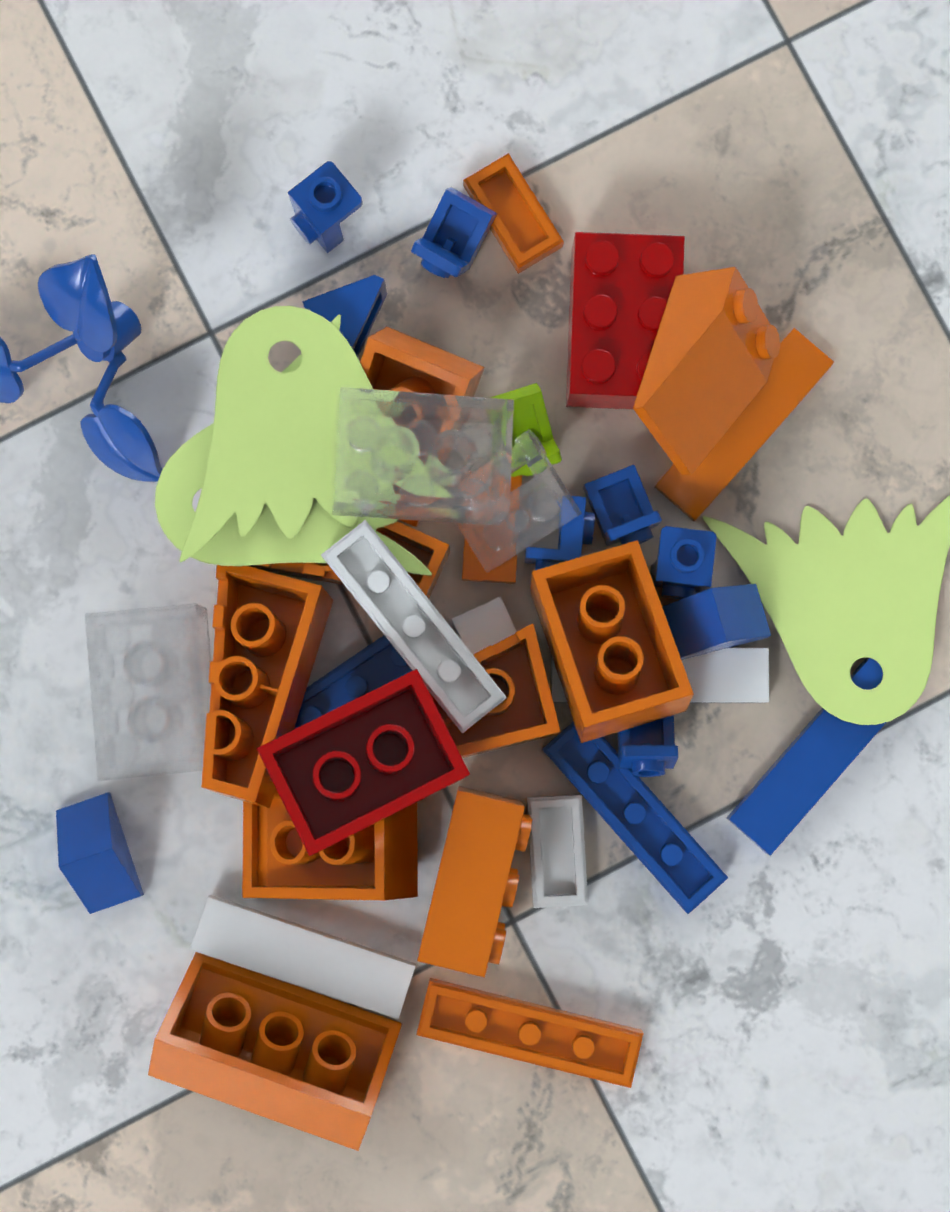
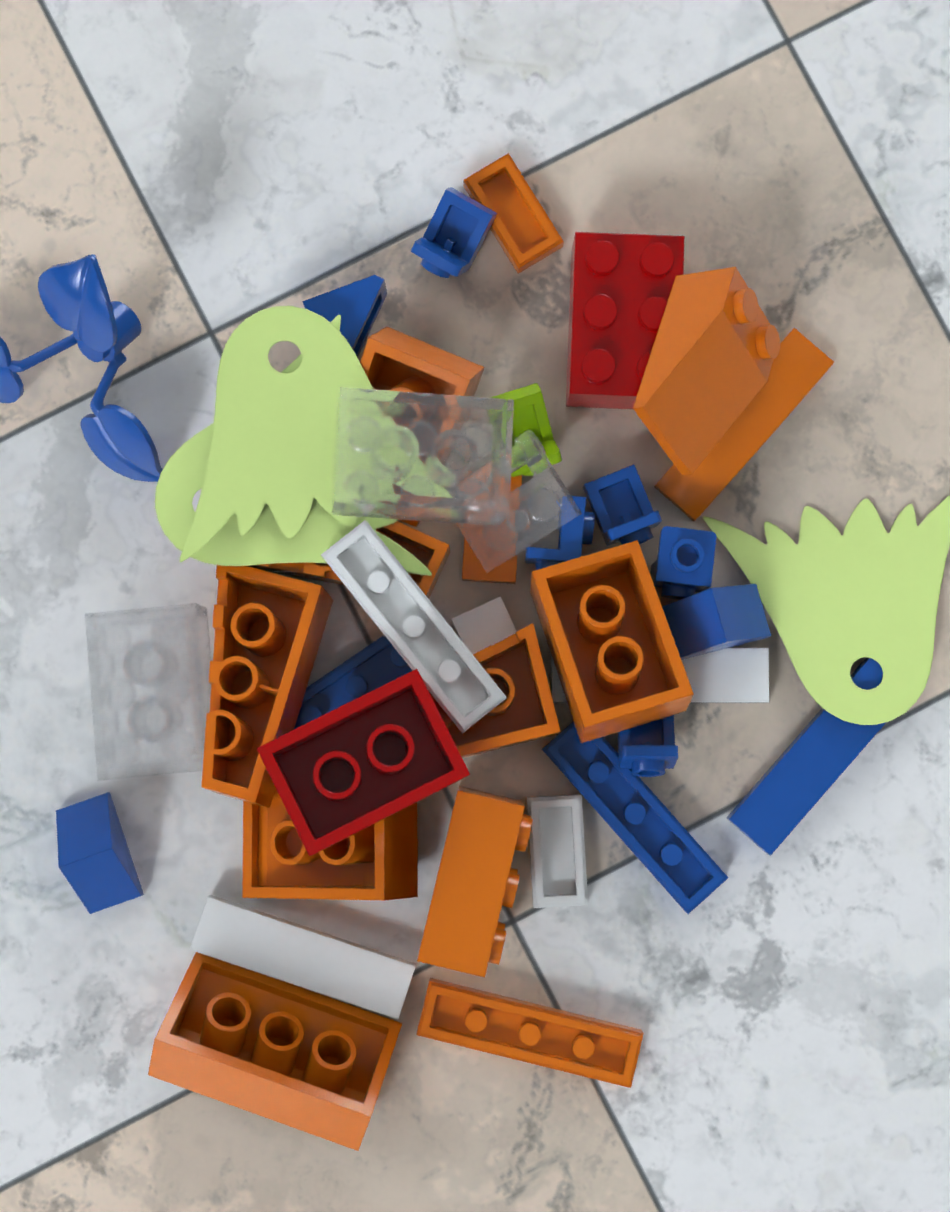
blue bracket [287,161,363,253] -> none

